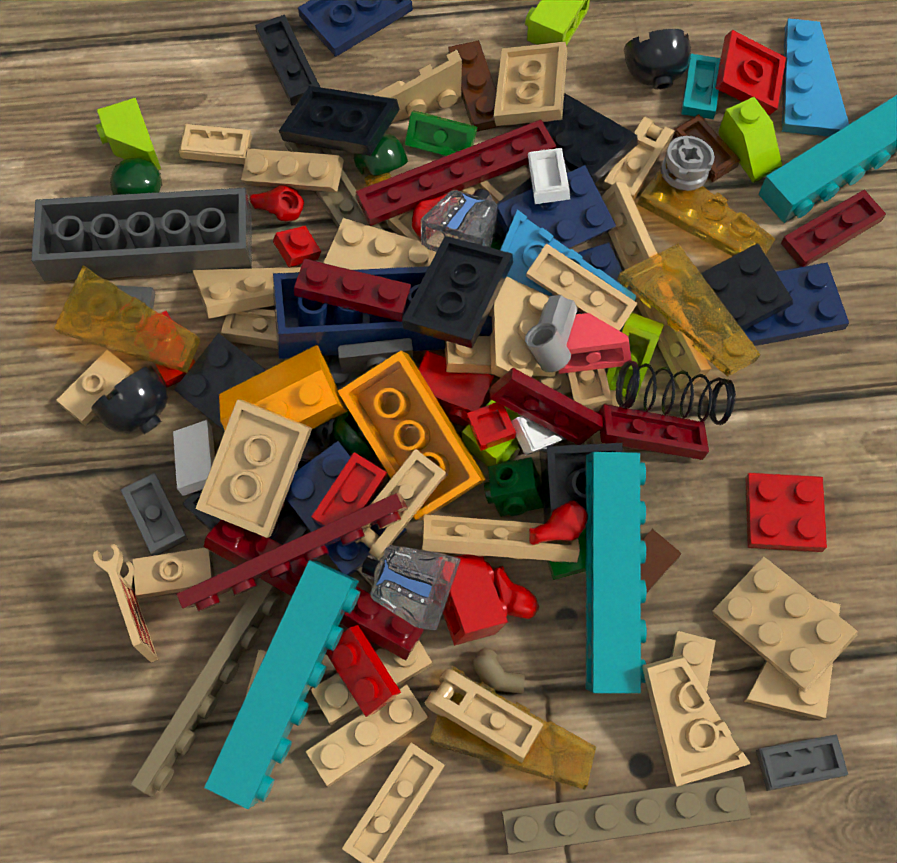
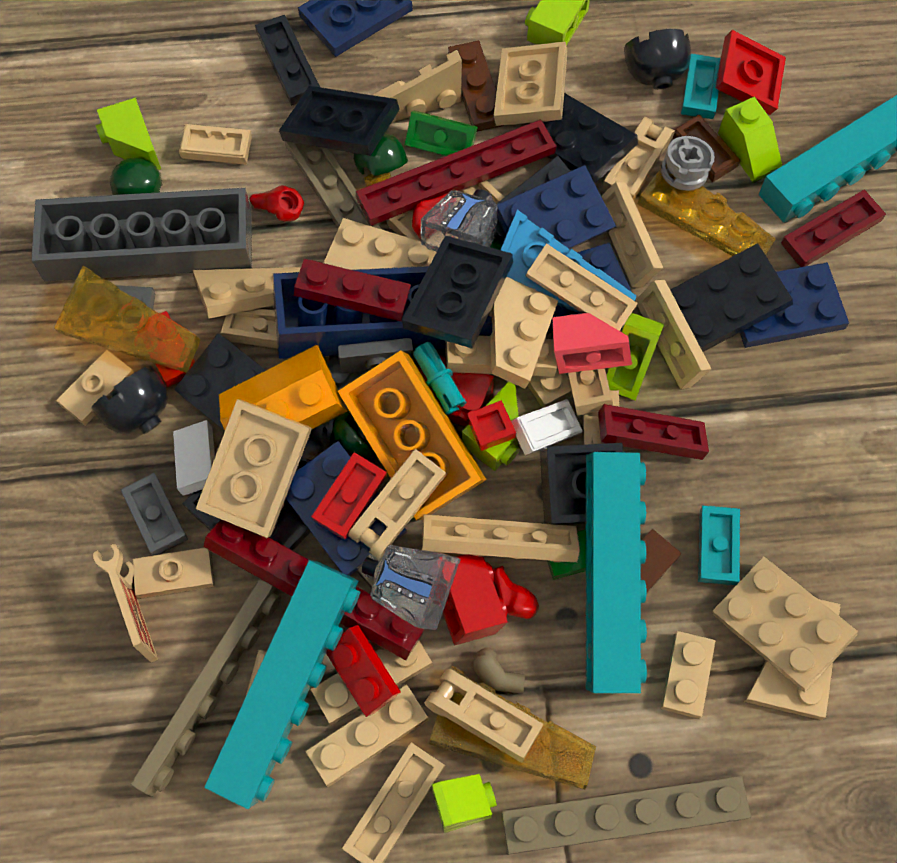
dark red plate [176,493,408,612] -> none
tan plate [241,149,344,193] -> none
red plate [273,226,321,267] -> none
dark green brick [484,457,544,517] -> none
dark red plate [489,368,603,445] -> none
light grey piece [525,295,578,372] -> none
white tile [528,148,570,204] -> none
red animal [529,501,588,545] -> none
black piece [615,360,736,425] -> none
clear yellow wing [617,243,761,377] -> none
tan wing [642,655,750,787] -> none
red plate [745,473,827,552] -> none
dark grey plate [756,734,848,791] -> none
dark azure wing [782,18,849,137] -> none
none -> teal axle [414,342,467,414]
none -> lime slope [432,774,497,833]
none -> teal plate [698,505,740,585]

